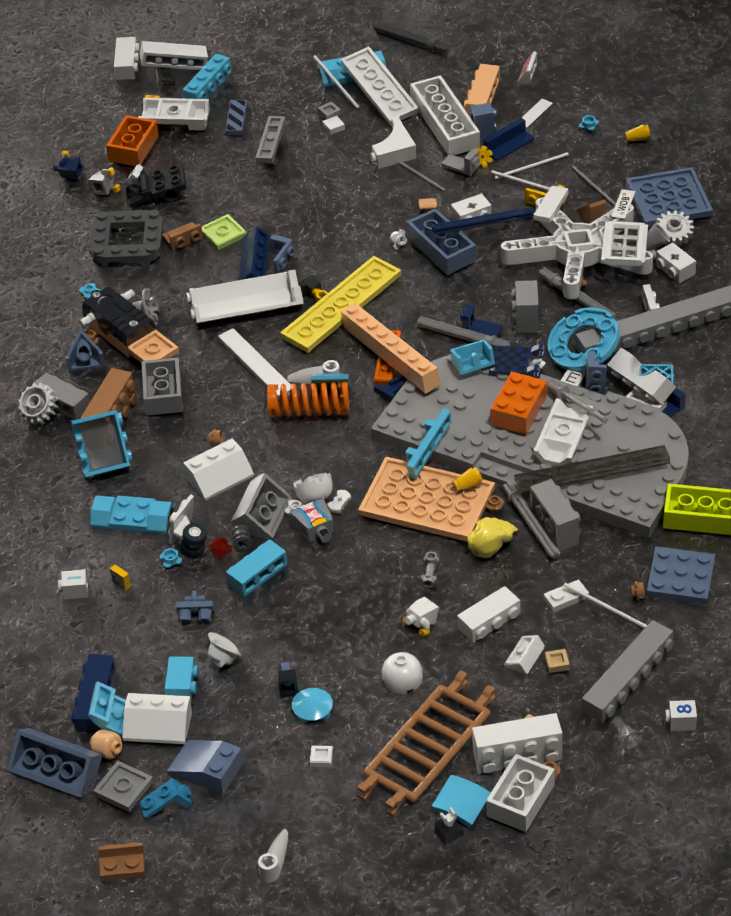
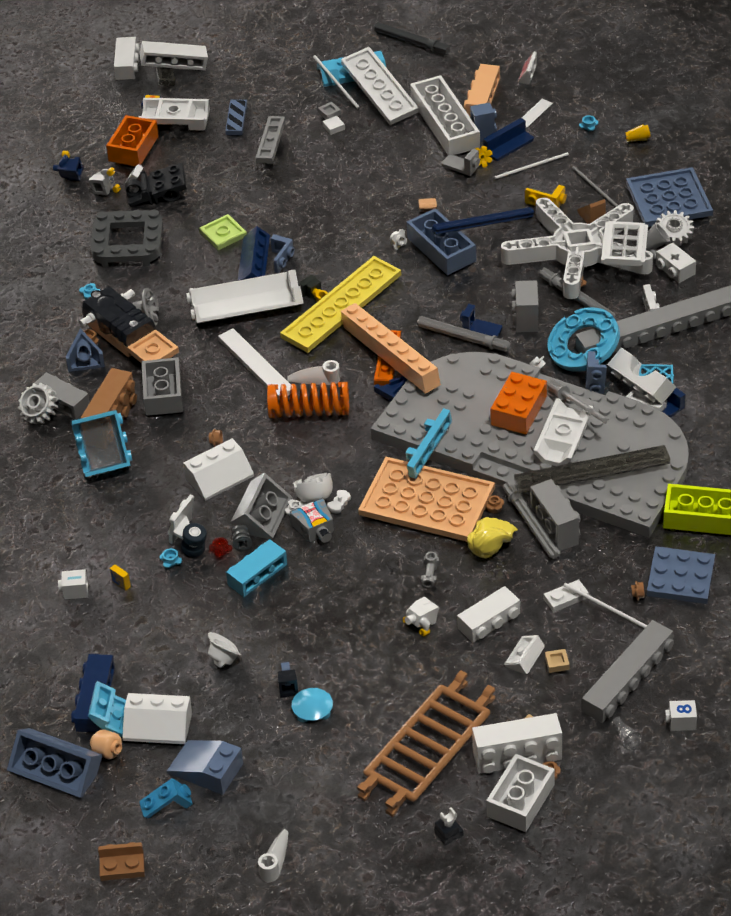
medium azure piece [90,495,175,534] -> none
light grey plate [93,760,154,813] -> none
medium nougat bracket [162,222,203,251] -> none
medium azure brick [165,657,199,702] -> none
sand blue hips [176,590,214,624] -> none
medium azure brick [182,54,232,99] -> none
white tile [310,746,333,768] -> none
medium azure slope [311,374,350,388] -> none
white arch [370,116,416,169] -> none
white cylinder [381,652,423,694] -> none
light grey piece [398,161,446,192] -> none
medium azure slope [431,775,491,828] -> none
medium azure window [450,339,495,375] -> none
white brick [451,193,492,220] -> none
yellow cone [452,467,483,491] -> none
dark blue flag [490,344,545,378] -> none
white piece [491,170,568,196] -> none
white tile [533,186,568,223] -> none
white tile [561,369,585,387] -> none
white sticker [611,189,635,219] -> none

